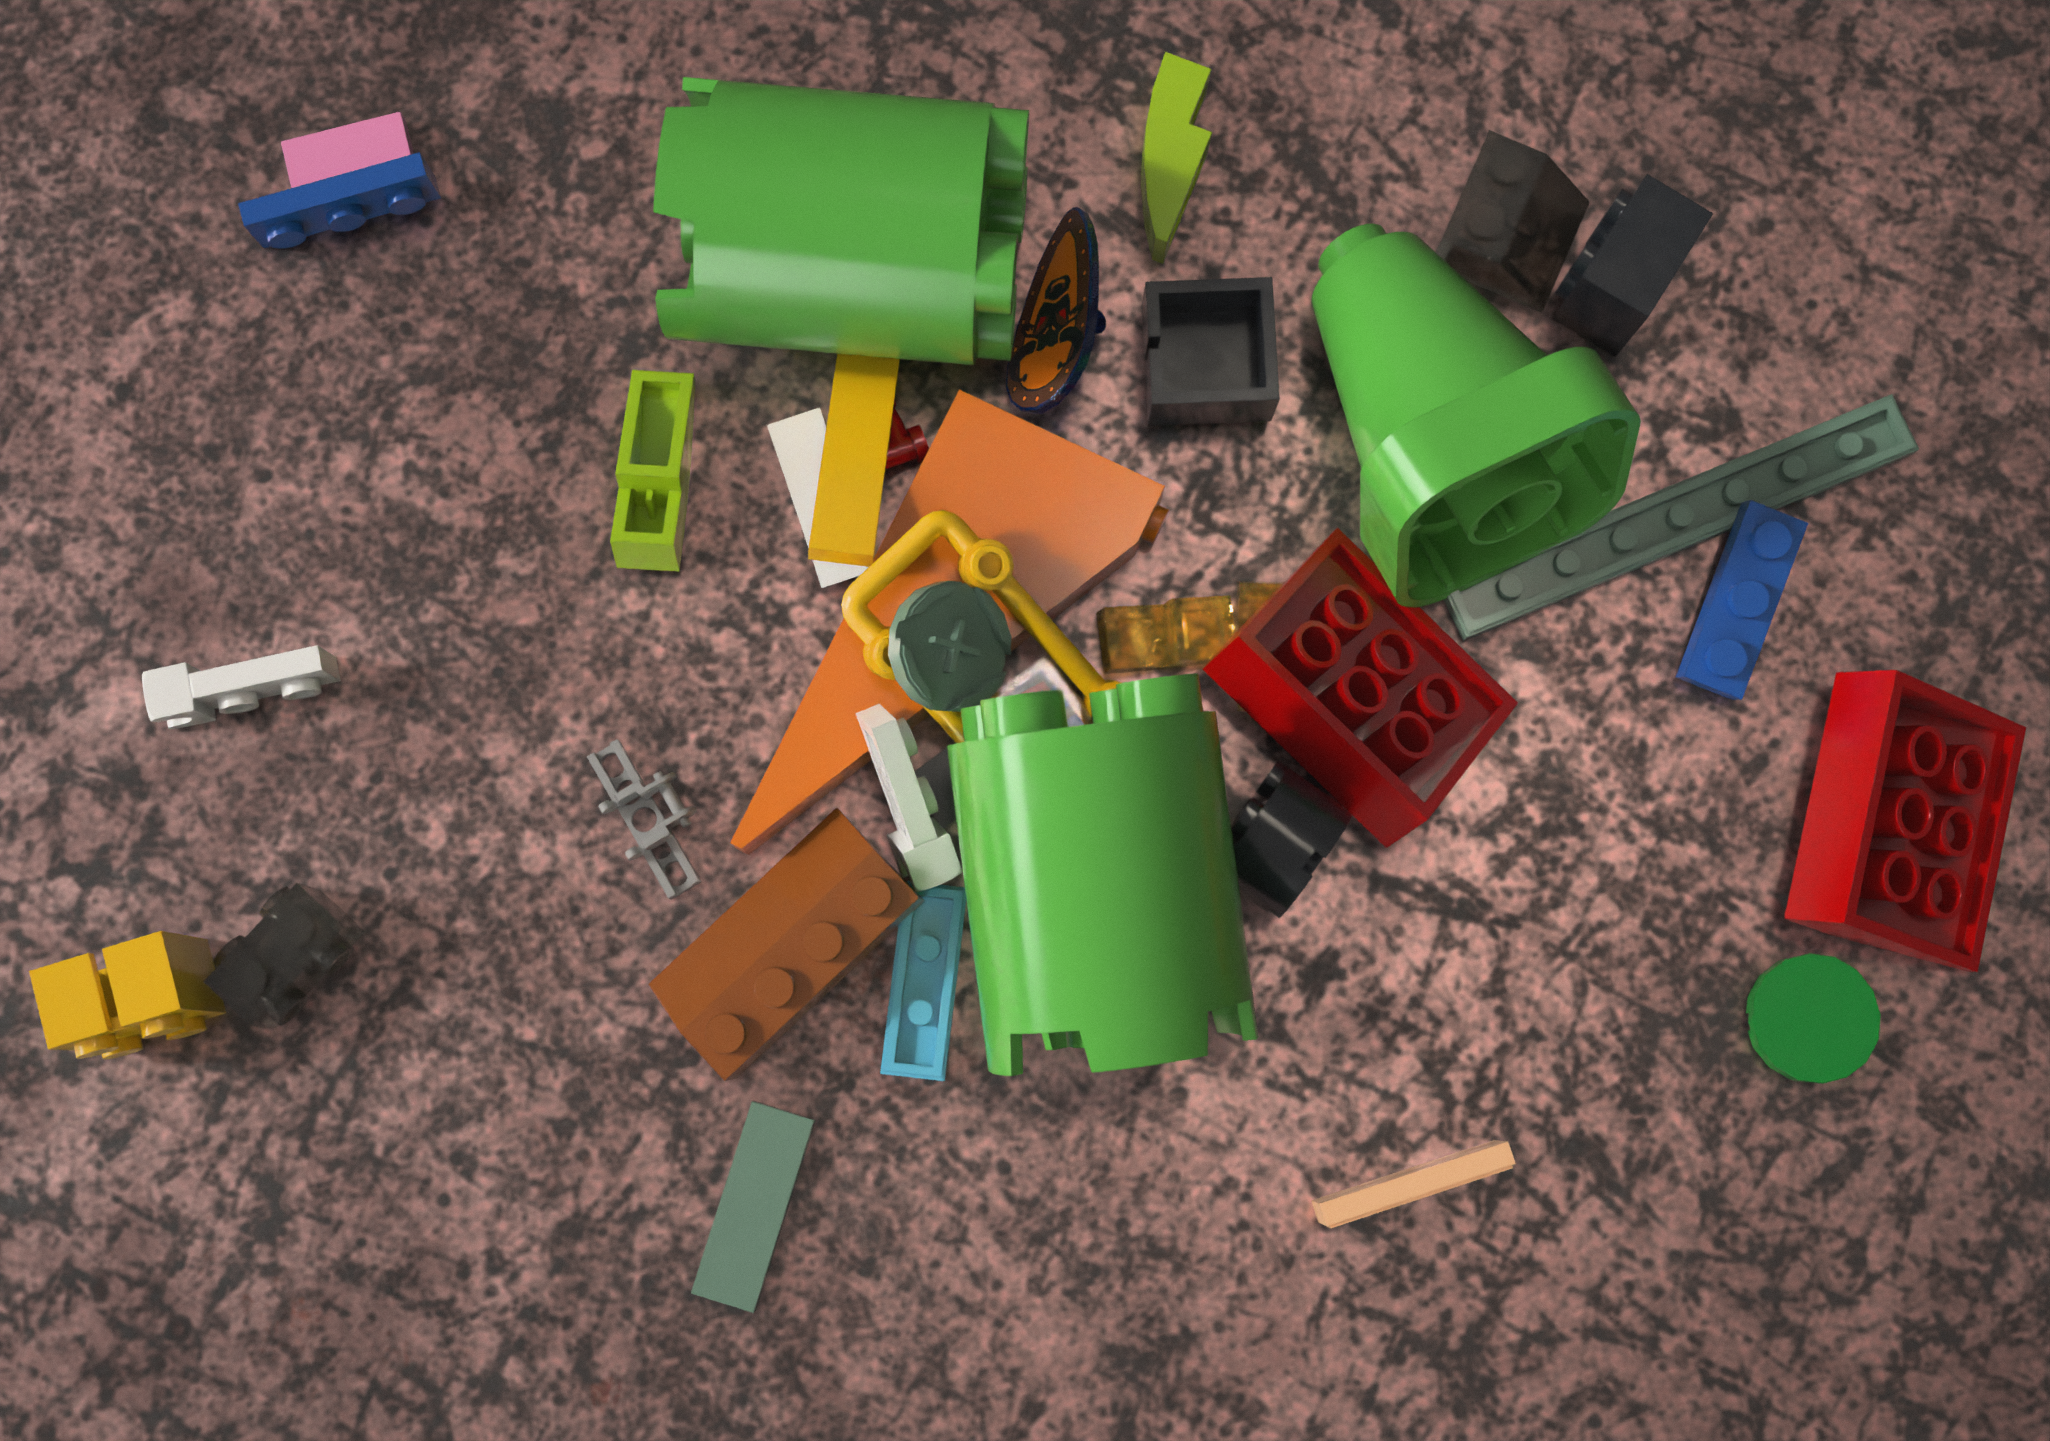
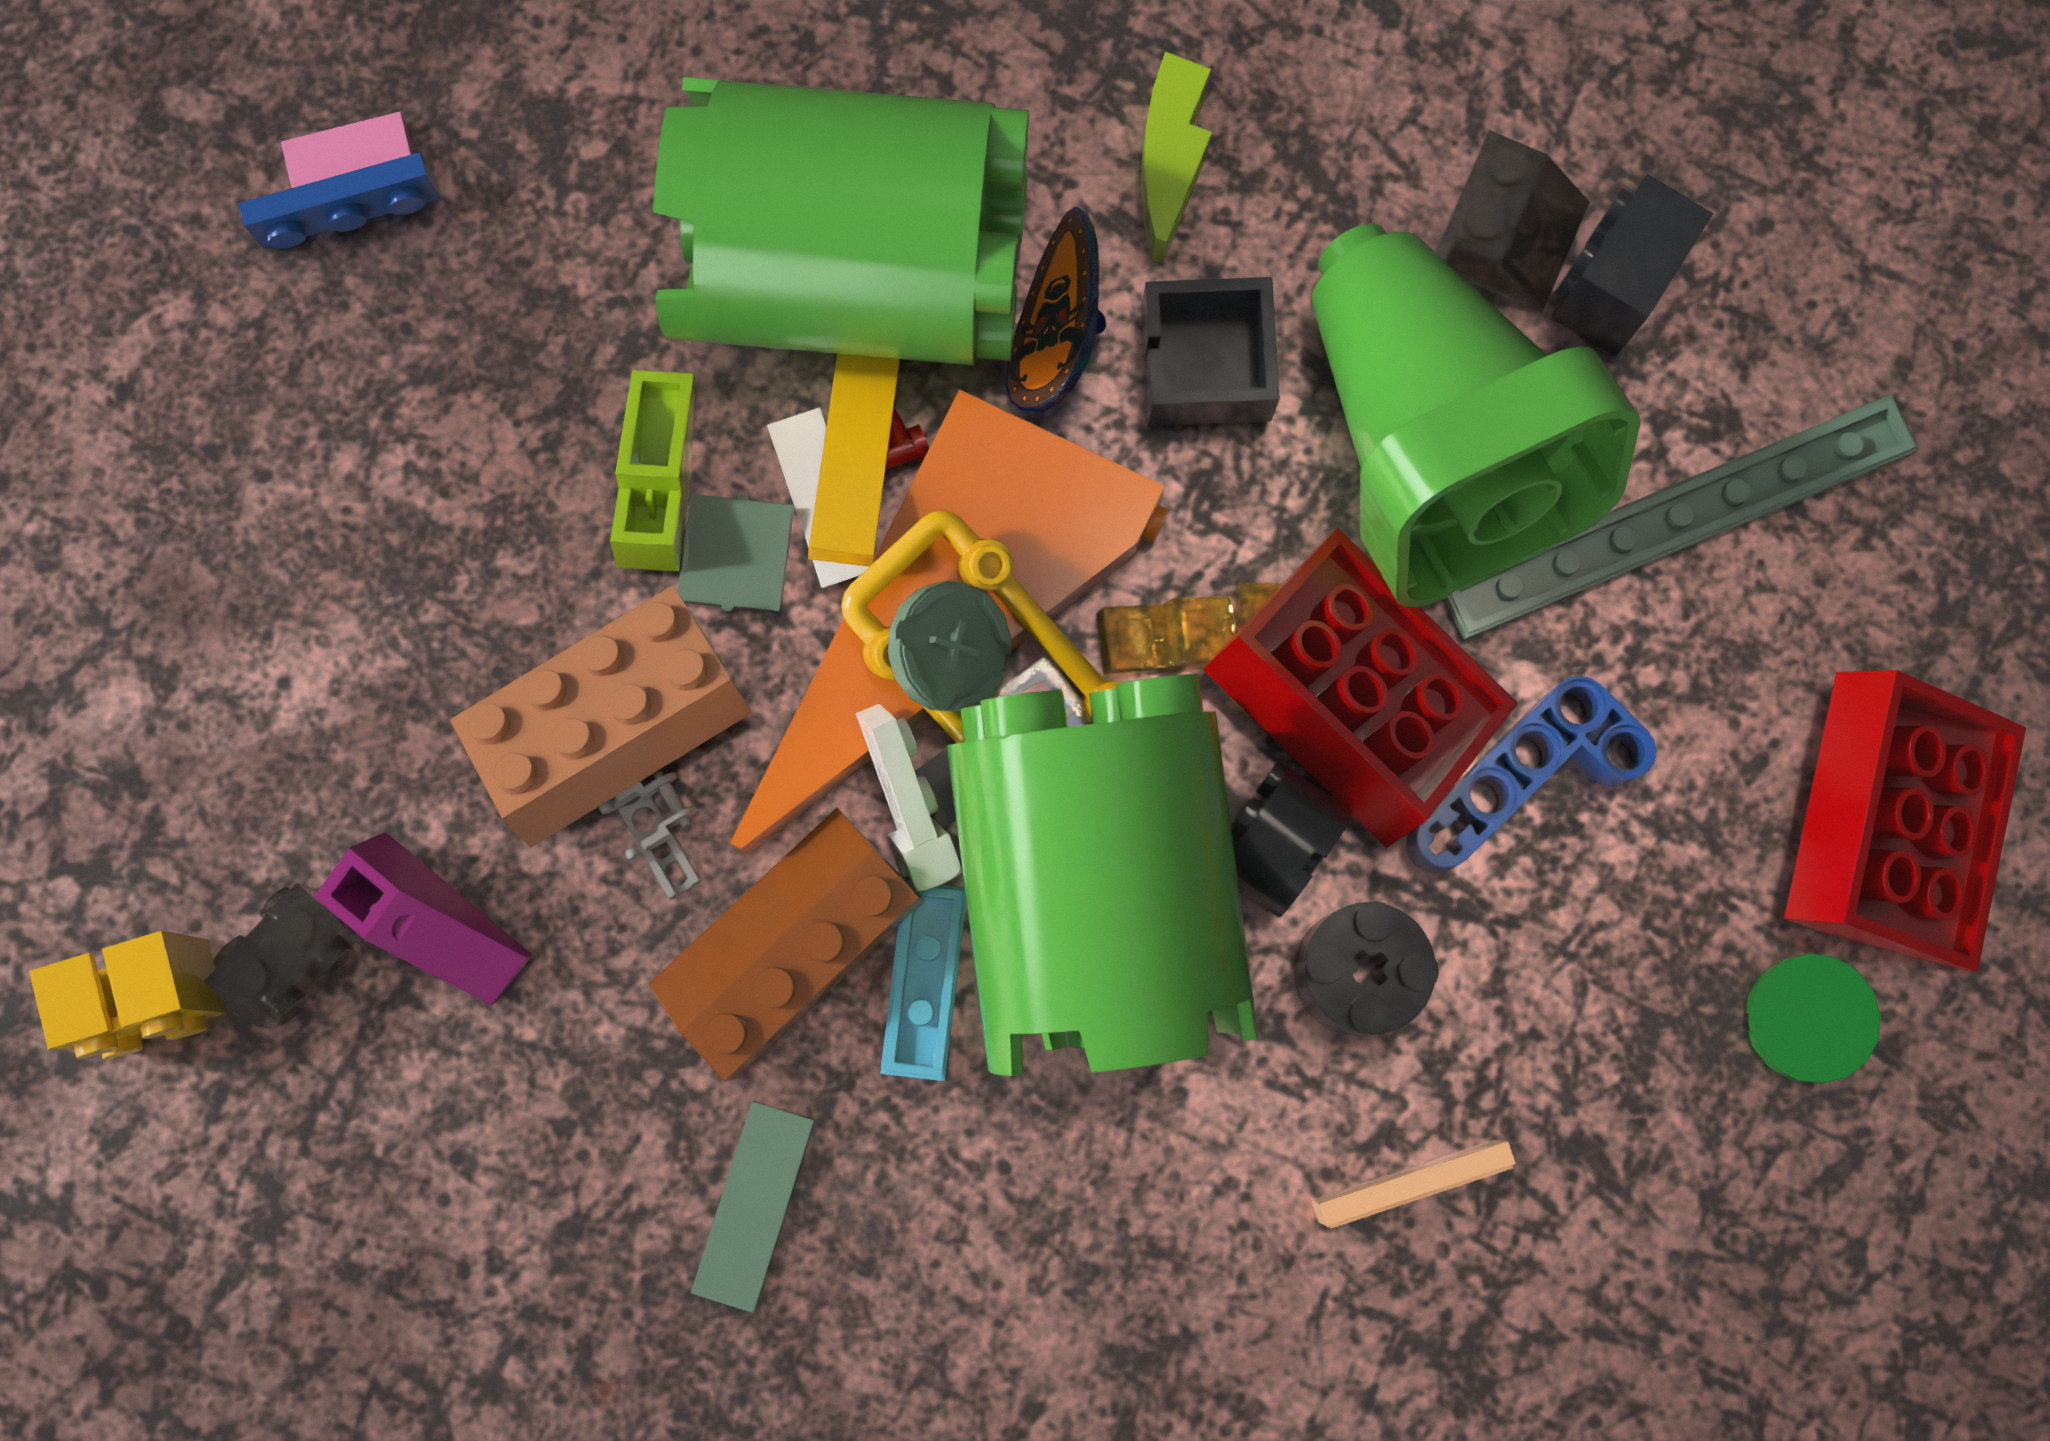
white plate [142,645,340,729] -> none
blue plate [1676,500,1808,700] -> none
none -> magenta slope [314,832,532,1006]
none -> nougat brick [450,585,752,848]
none -> sand green piece [678,493,795,614]
none -> black brick [1295,901,1439,1036]
none -> blue beam [1406,676,1657,874]

